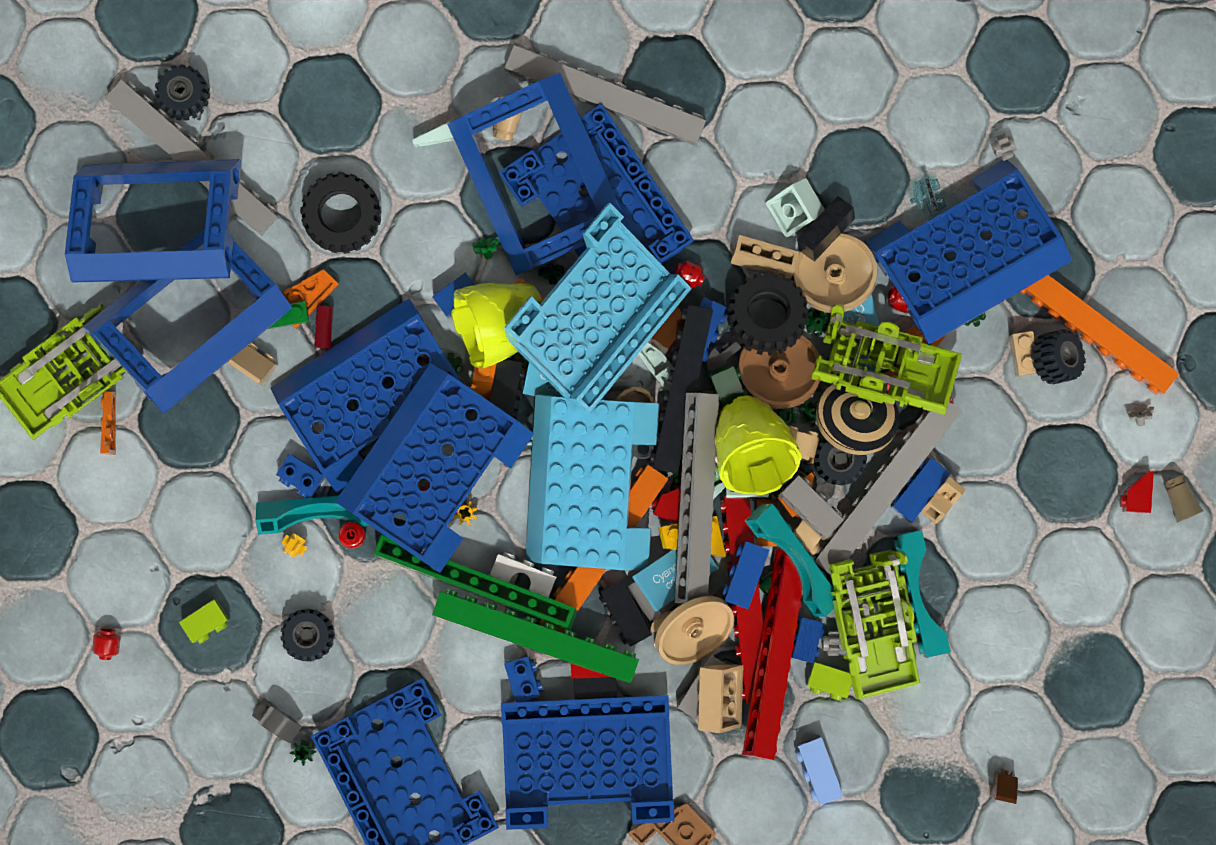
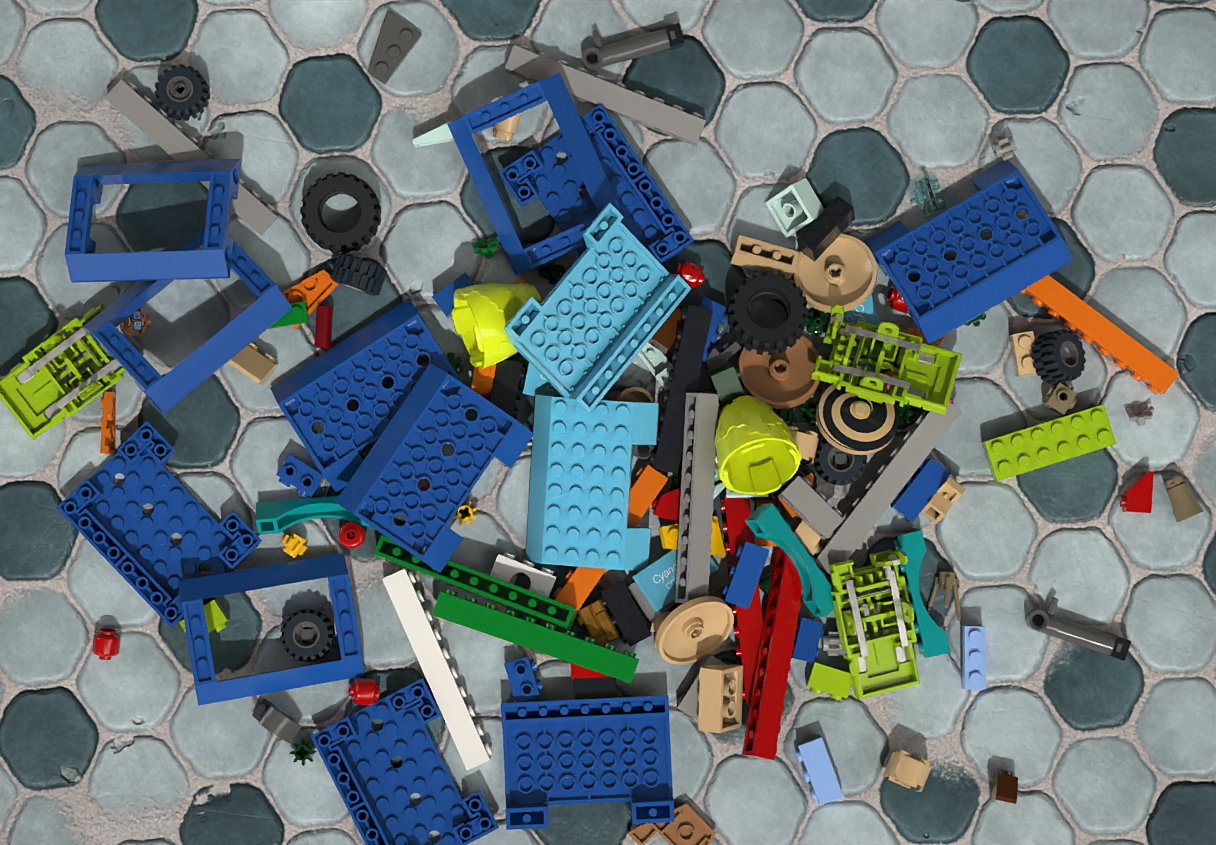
none -> blue slope [56,421,262,628]
none -> head [120,308,151,336]
none -> blue slope [178,553,364,706]
none -> black wheel [330,253,387,296]
none -> red head [348,677,380,706]
none -> dark grey wing [368,11,421,85]
none -> white brick [382,569,492,770]
none -> pearl gold brick [576,600,619,646]
none -> dark grey piece [582,23,684,71]
none -> tan brick [883,750,931,792]
none -> dark green plant [896,401,916,426]
none -> dark tan plant [926,572,962,621]
none -> light blue brick [961,626,986,689]
none -> lime brick [982,404,1117,482]
none -> dark grey piece [1025,597,1131,661]
none -> dark tan brick [1044,382,1077,416]

